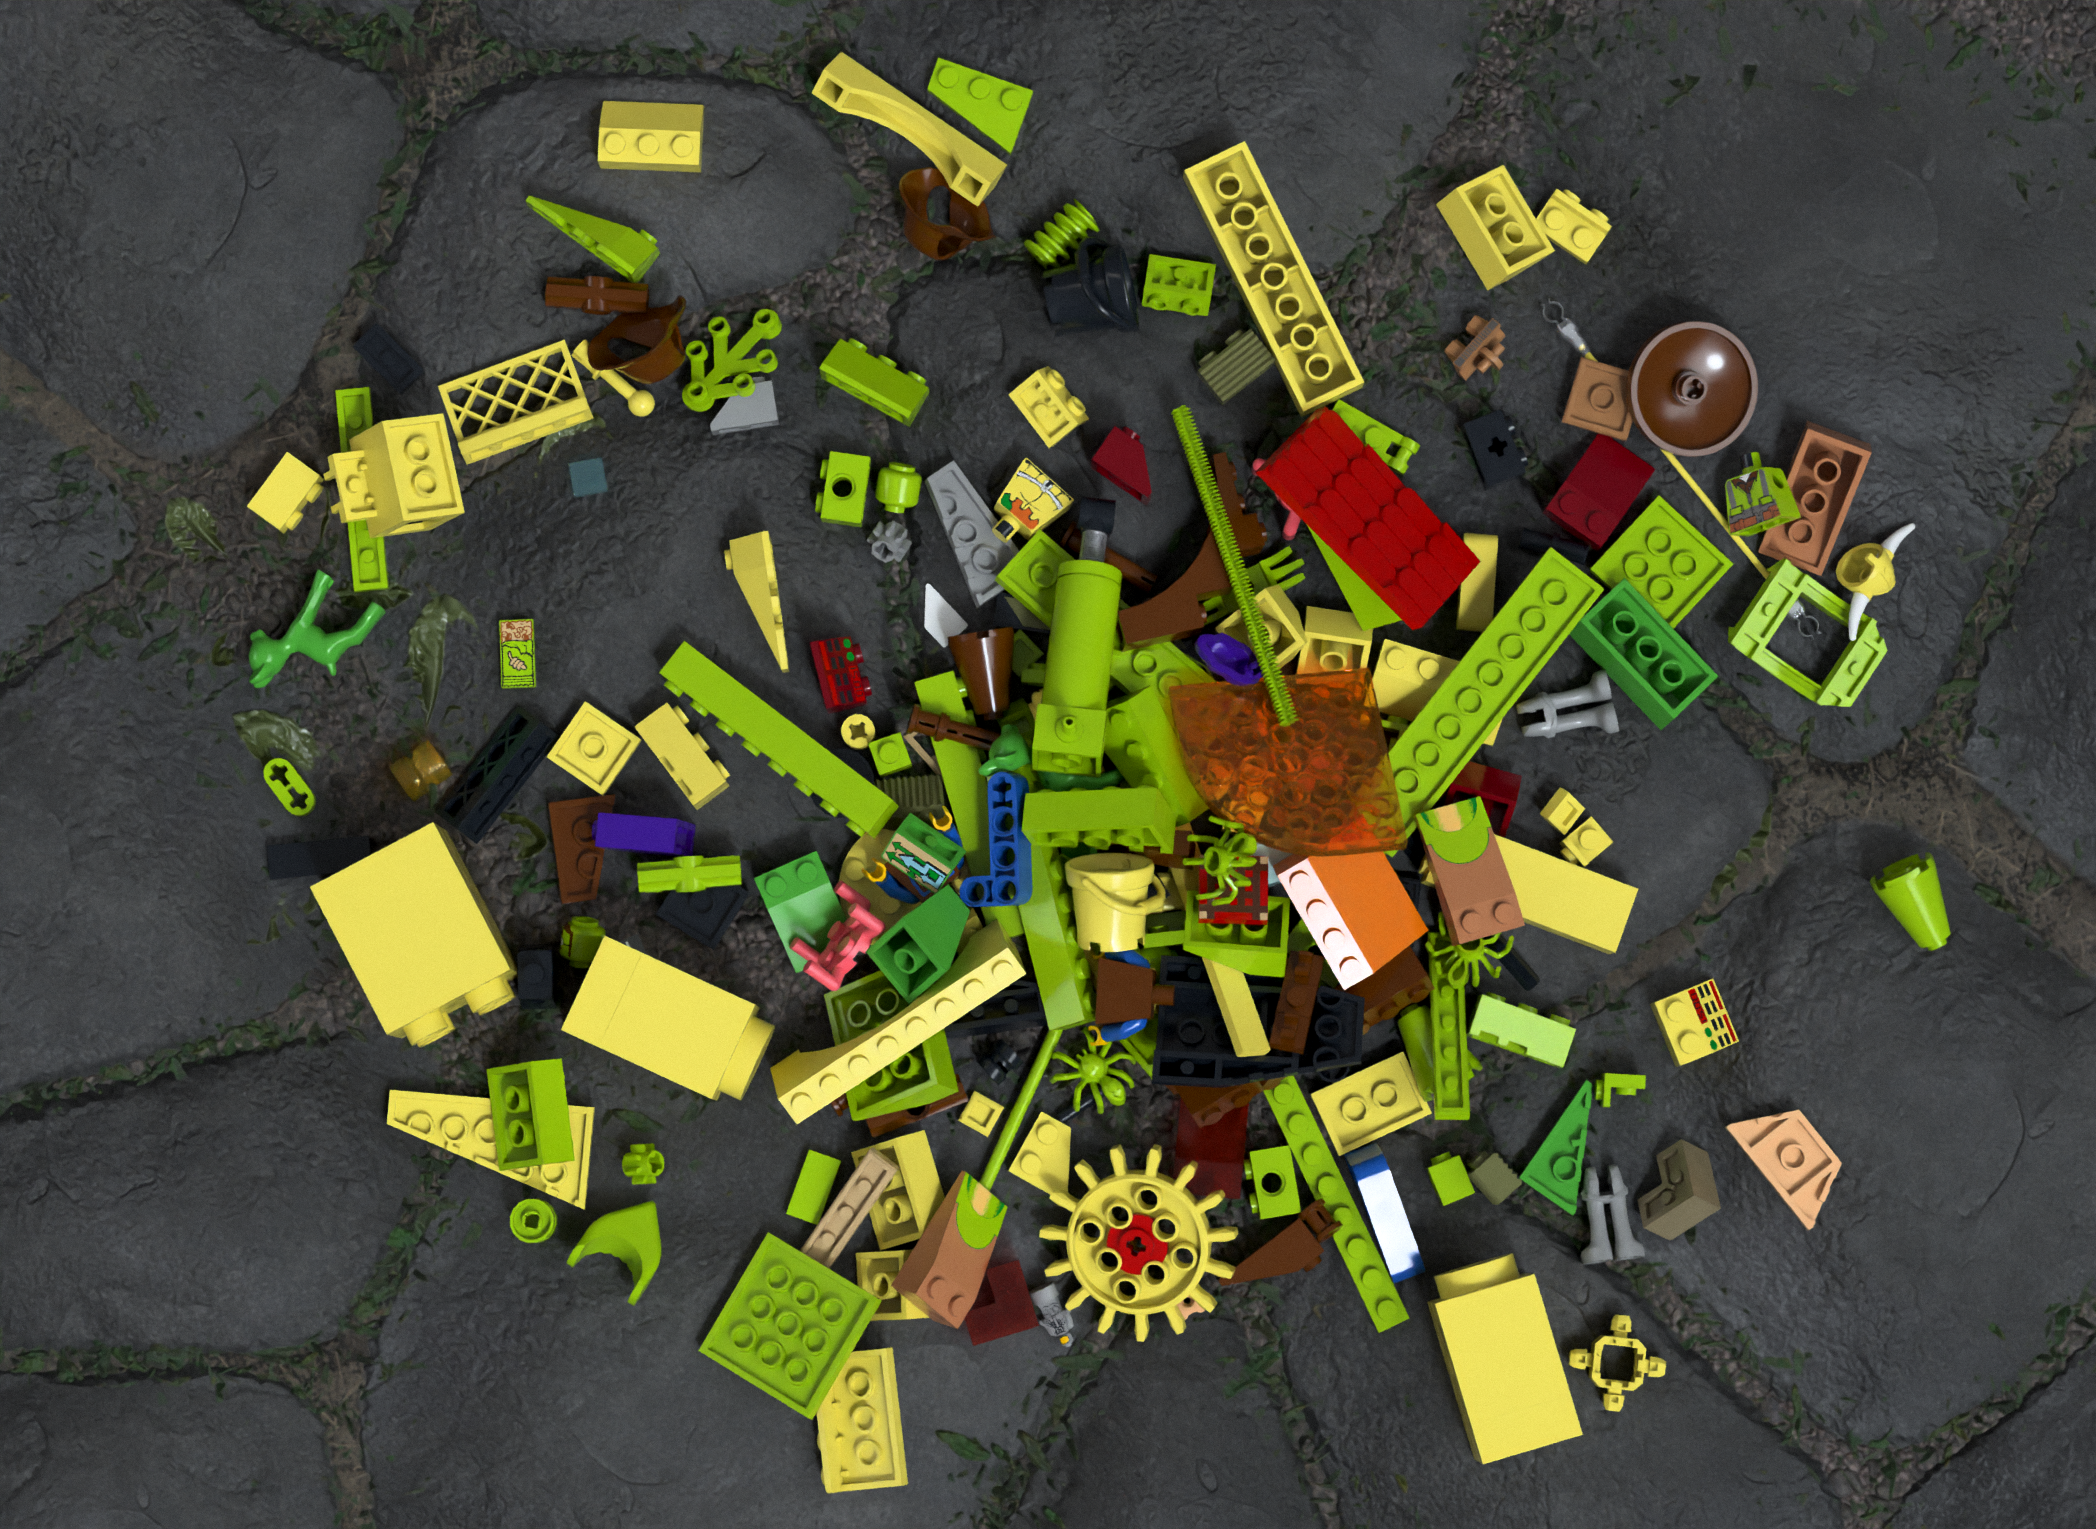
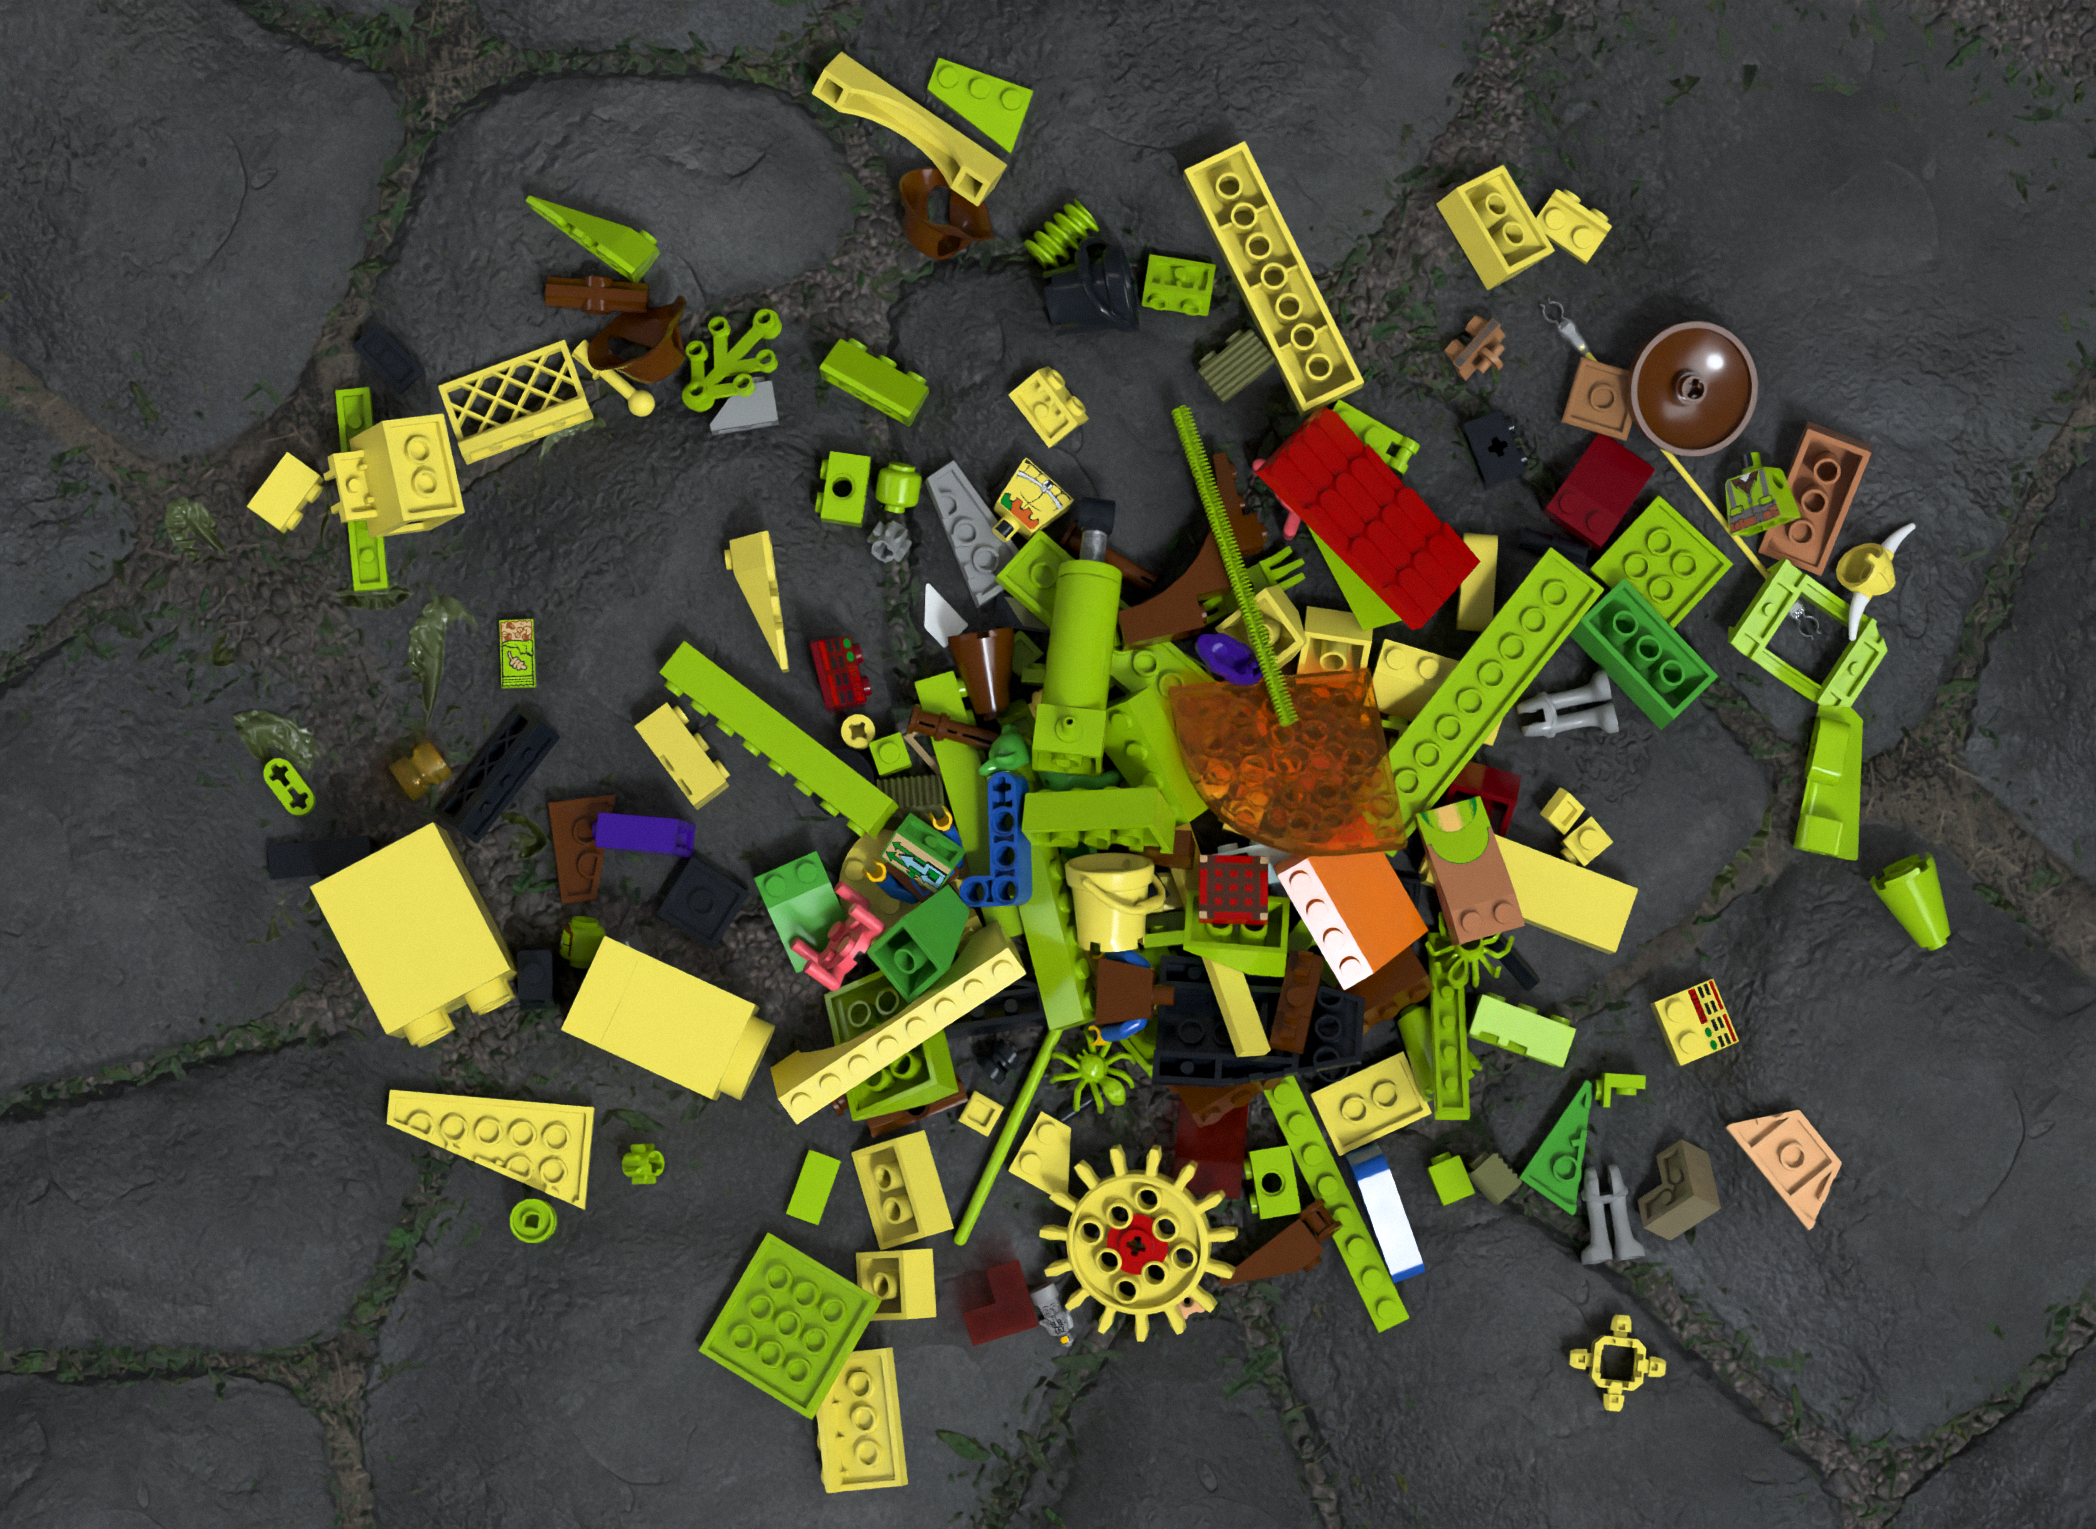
bright green animal [248,569,386,688] -> none
lime slope [486,1058,575,1171] -> none
light yellow plate [547,701,642,796] -> none
lime animal [566,1201,662,1306] -> none
clear light blue tile [568,457,608,498] -> none
light yellow slope [598,101,704,172] -> none
lime piece [637,855,742,893] -> none
tan tile [800,1147,900,1269] -> none
nougat slope [891,1171,1008,1329] -> none
dark red slope [1091,426,1152,506] -> none
lime animal [1183,815,1257,906] -> none
light yellow container [1427,1253,1583,1464] -> none
none -> lime panel [1793,705,1863,861]

